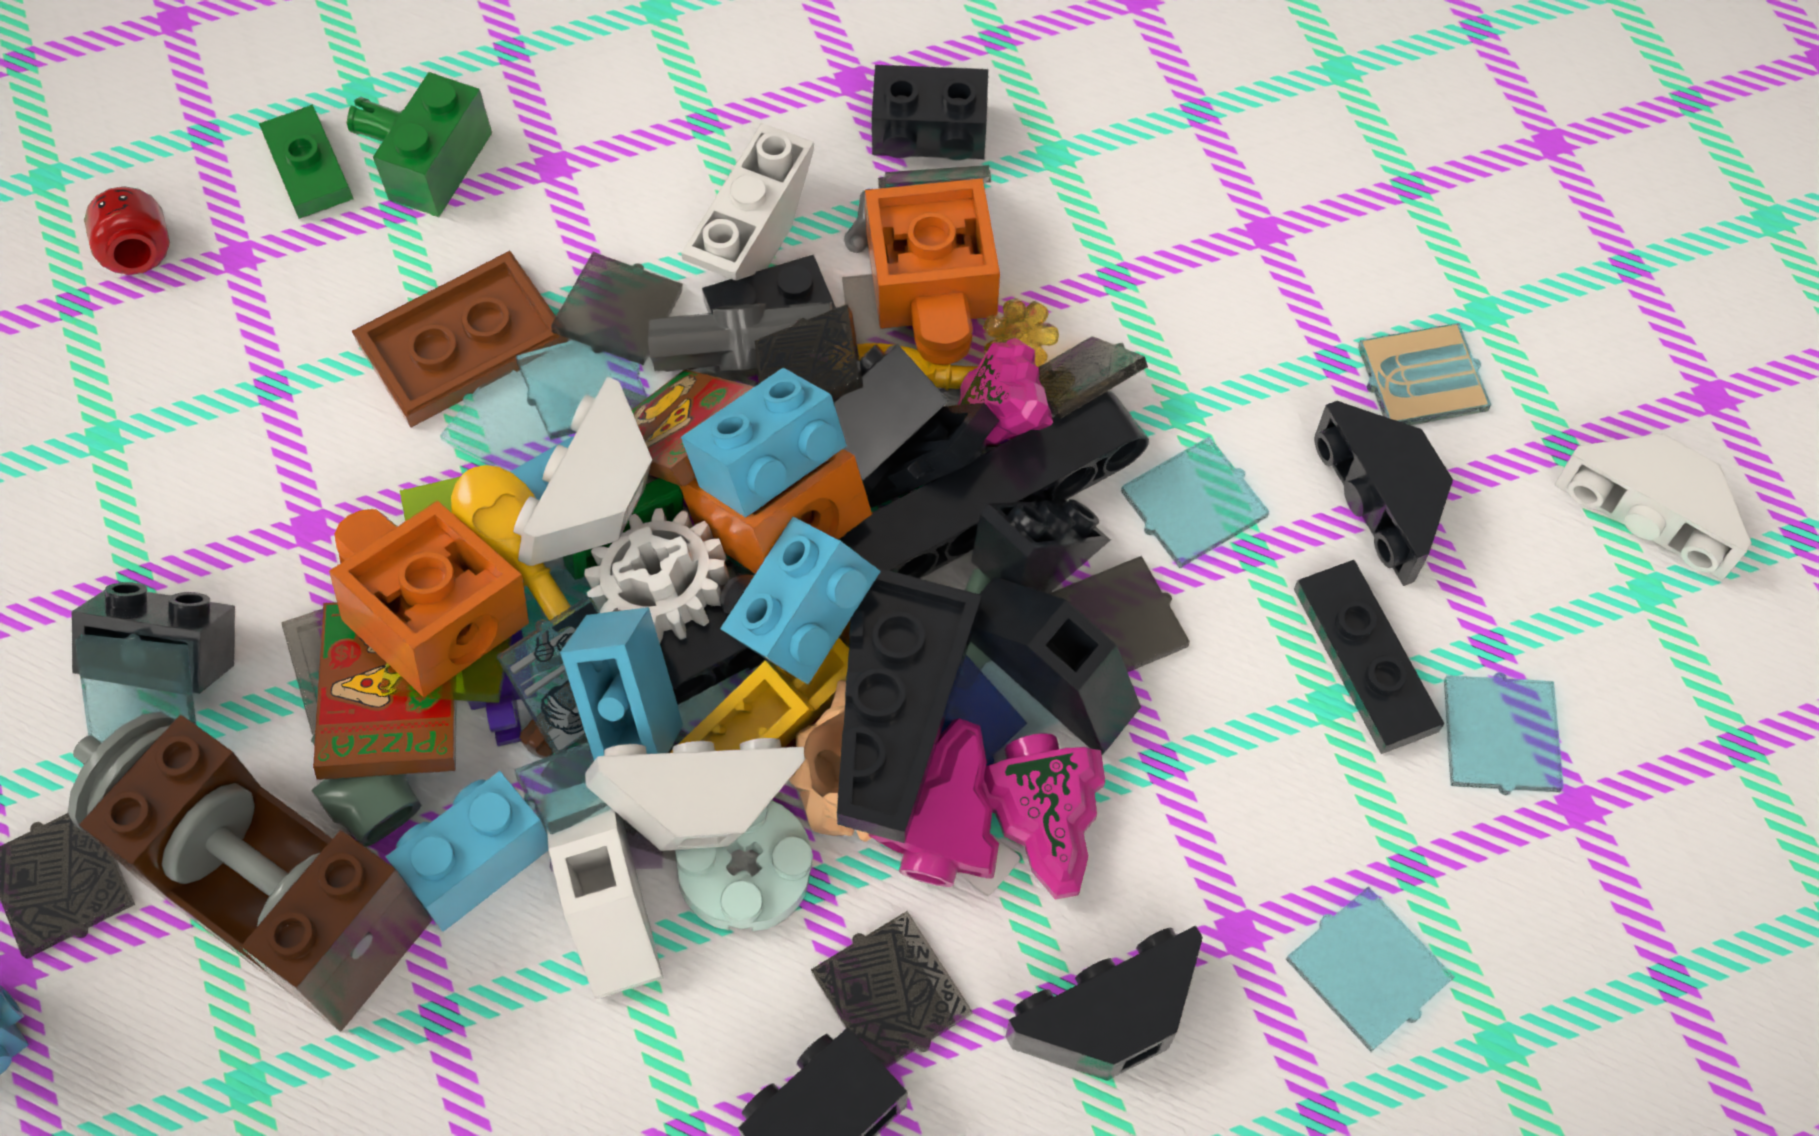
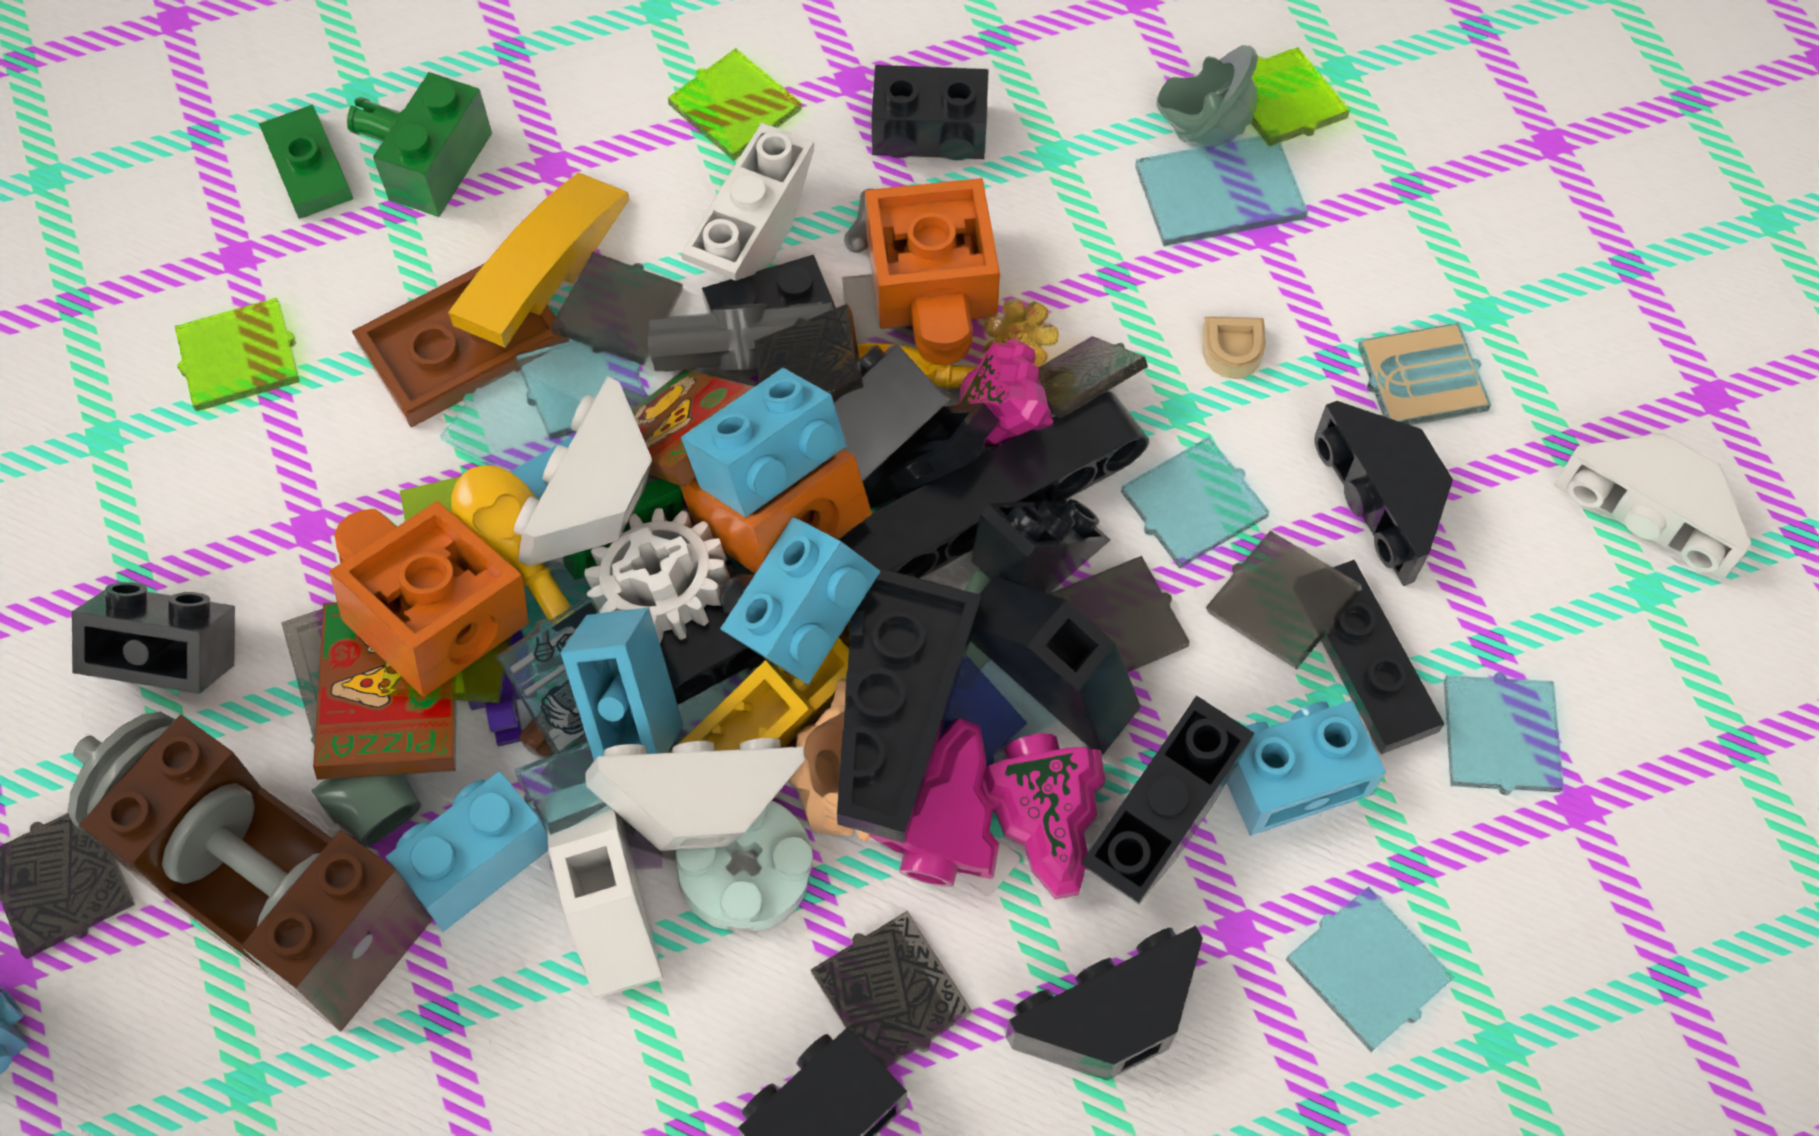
clear light blue piece [75,634,196,742] -> none
red head [84,186,170,275] -> none
clear smoke piece [878,165,991,189] -> none
none -> clear neon green piece [174,298,300,412]
none -> yellow slope [448,172,630,348]
none -> clear neon green piece [667,48,802,161]
none -> black slope [1081,695,1255,905]
none -> clear light blue piece [1135,133,1308,247]
none -> sand green piece [1156,45,1258,146]
none -> tan tile [1202,317,1266,379]
none -> clear smoke piece [1206,530,1362,669]
none -> medium azure brick [1227,700,1386,836]
none -> clear neon green piece [1251,47,1350,147]

